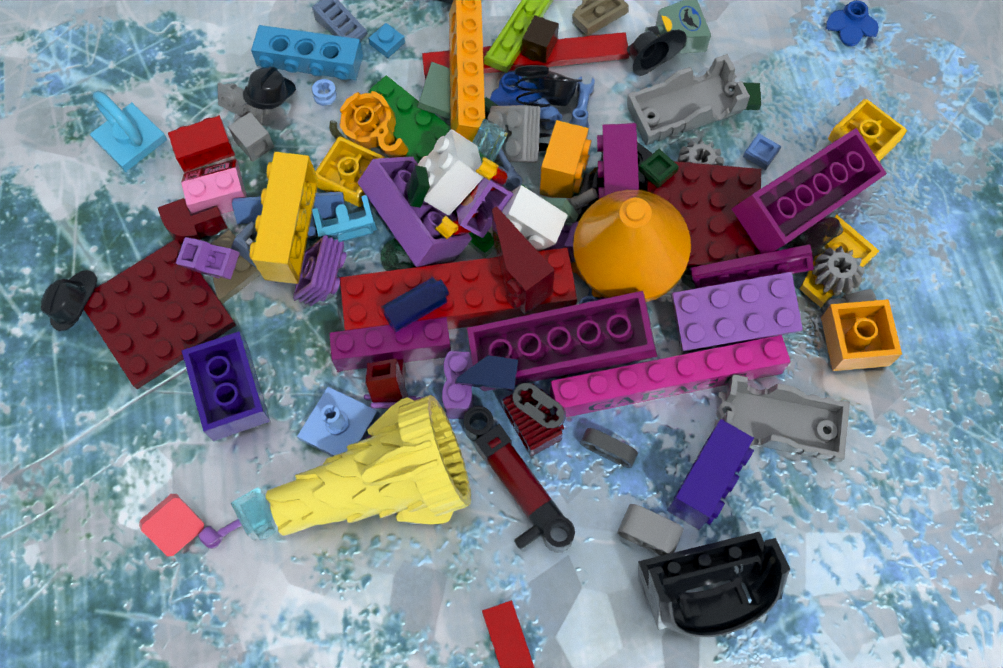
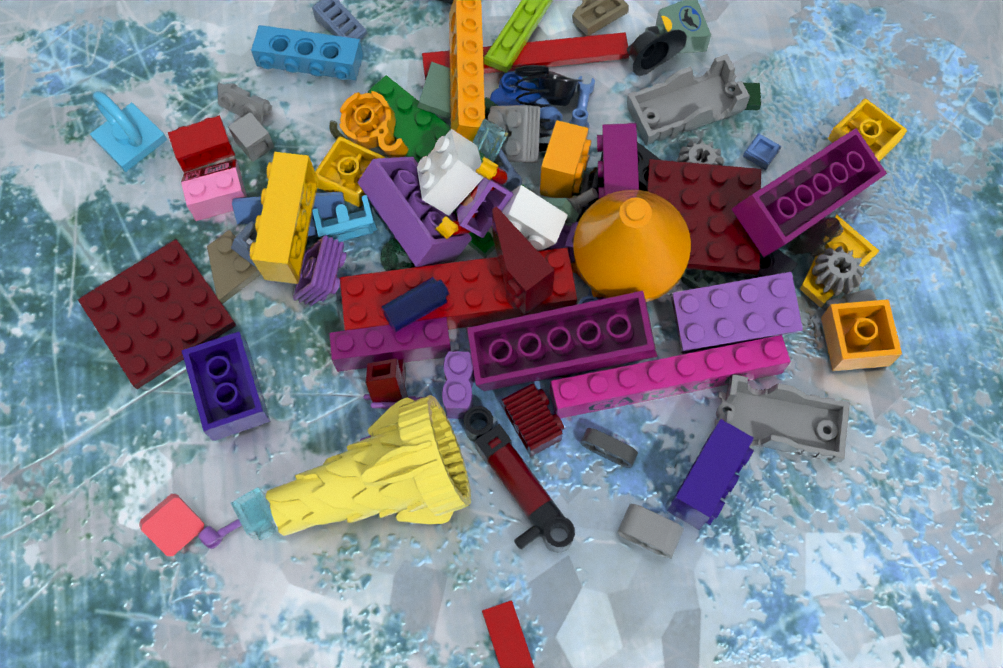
black piece [41,270,97,331] -> none
dark red brick [158,198,228,246] -> none
medium lavender brick [176,237,240,280] -> none
black piece [243,66,296,110] -> none
light blue tile [297,387,380,456] -> none
light blue bush [312,79,337,106] -> none
dark azure plate [368,23,405,58] -> none
dark green tile [406,165,430,208] -> none
dark blue slope [455,355,518,391] -> none
dark grey beam [513,383,566,429] -> none
dark brown brick [522,15,559,64] -> none
dark green tile [638,149,679,188] -> none
black piece [638,531,790,637] -> none
magenta tile [691,244,814,288] -> none
blue plate [826,0,879,47] -> none

